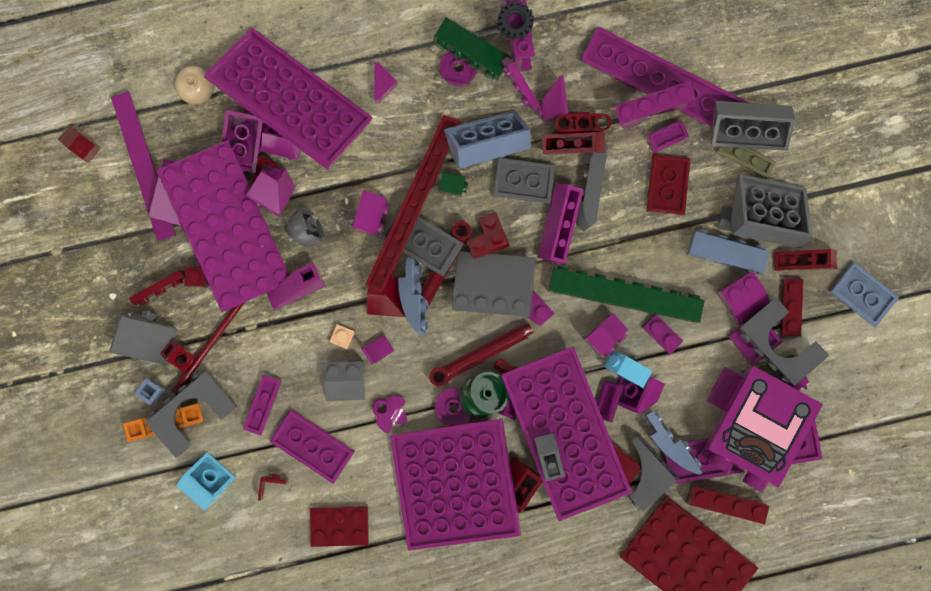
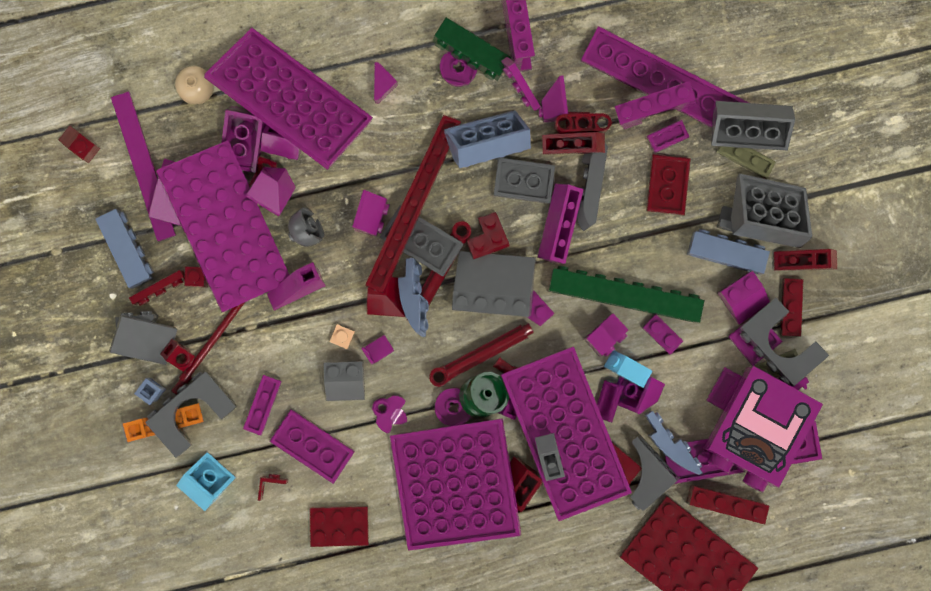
dark green brick [439,173,468,197] -> none
black tyre [498,1,534,41] -> none
sand blue tile [829,262,899,327] -> none
none -> sand blue brick [95,209,154,289]

